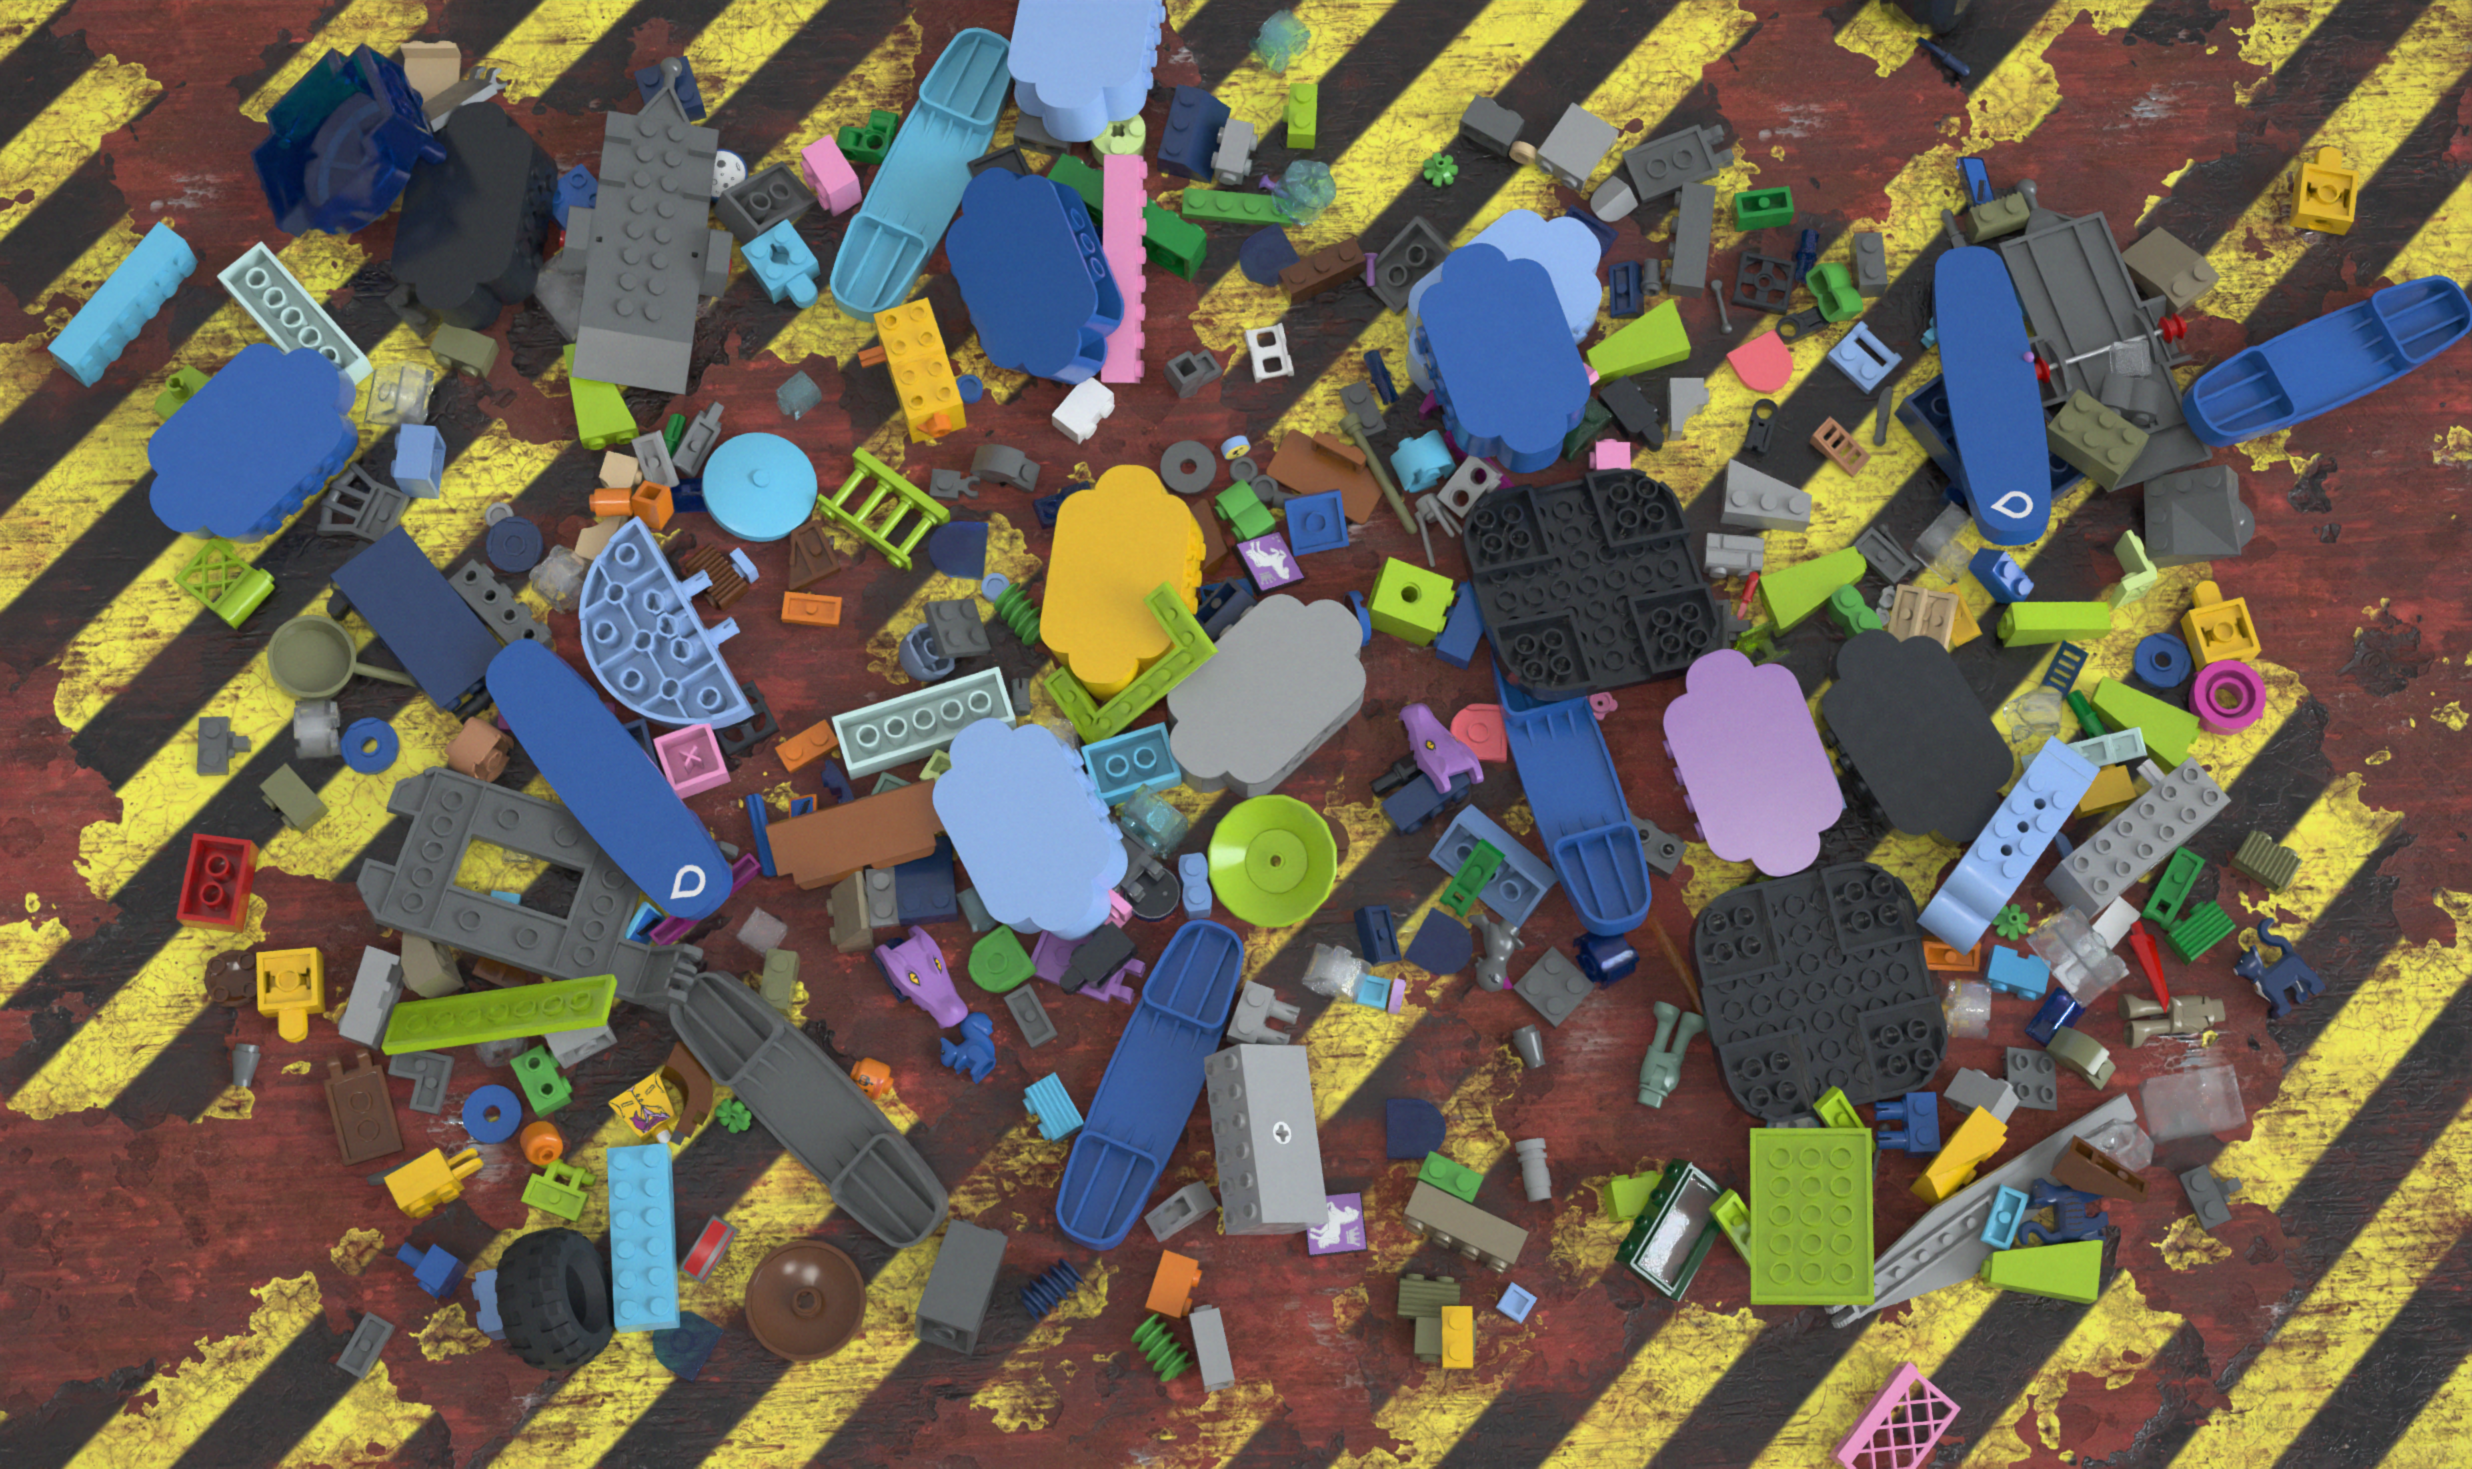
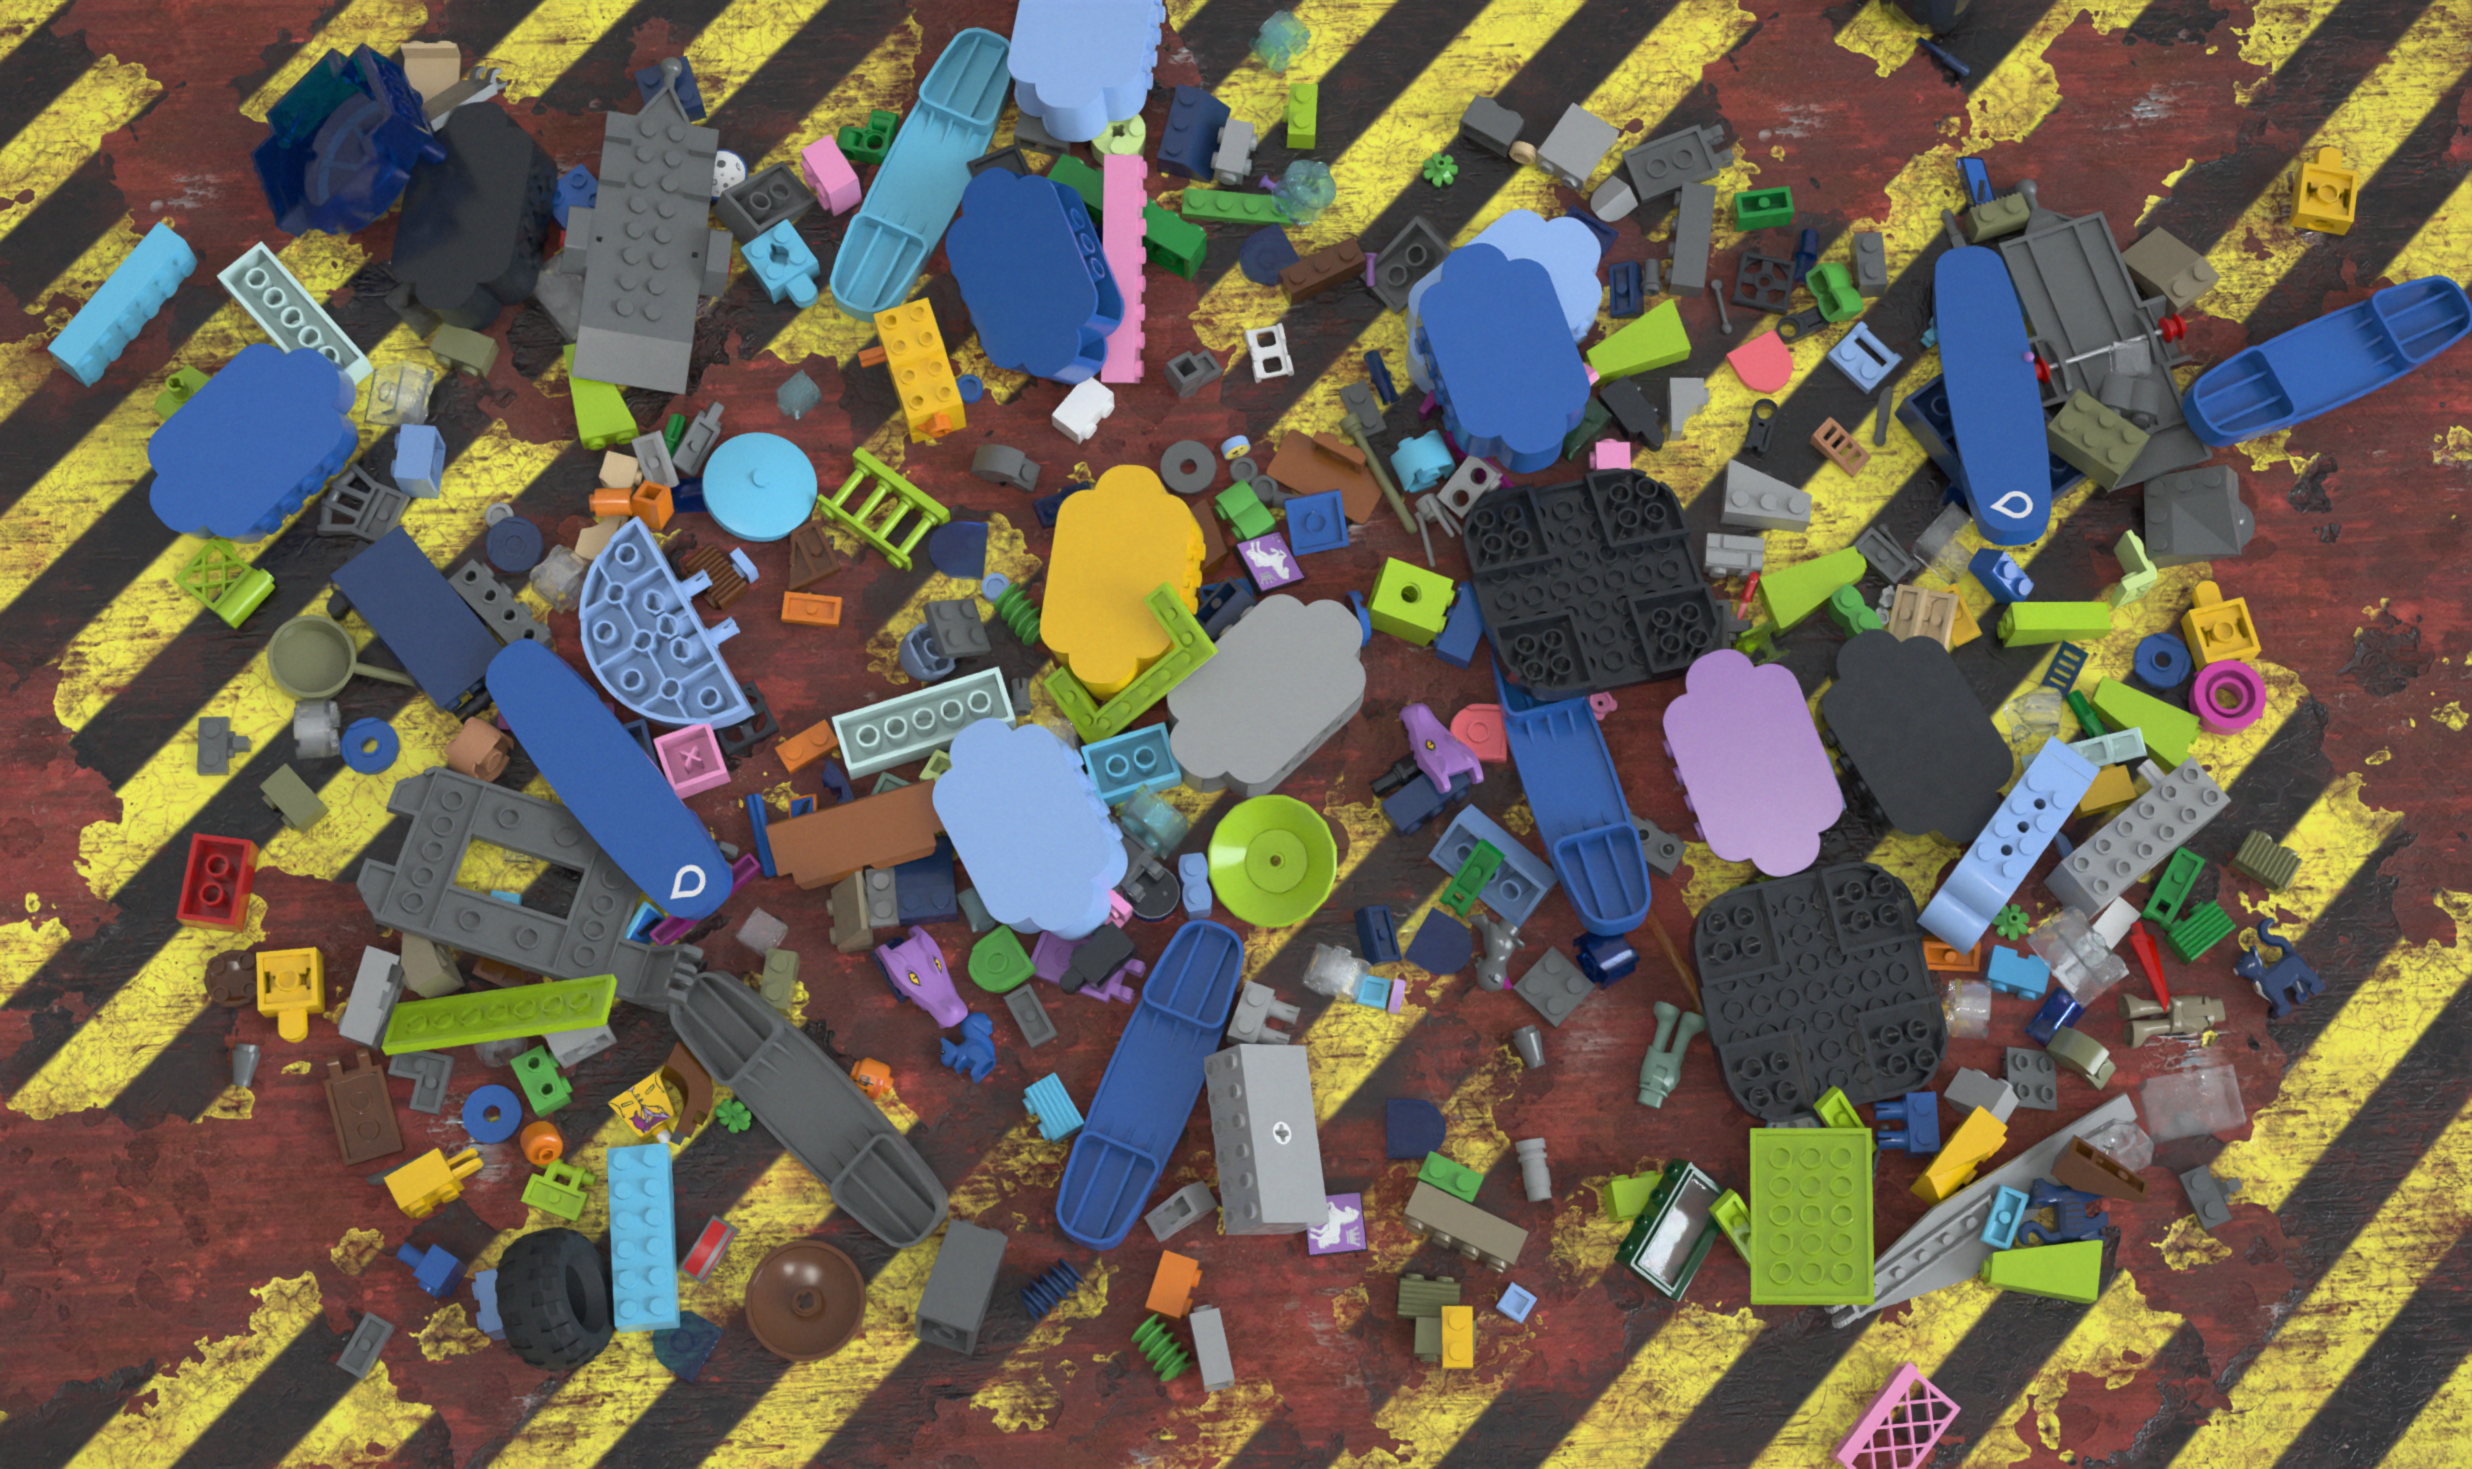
dark grey plate [929,469,980,502] -> none

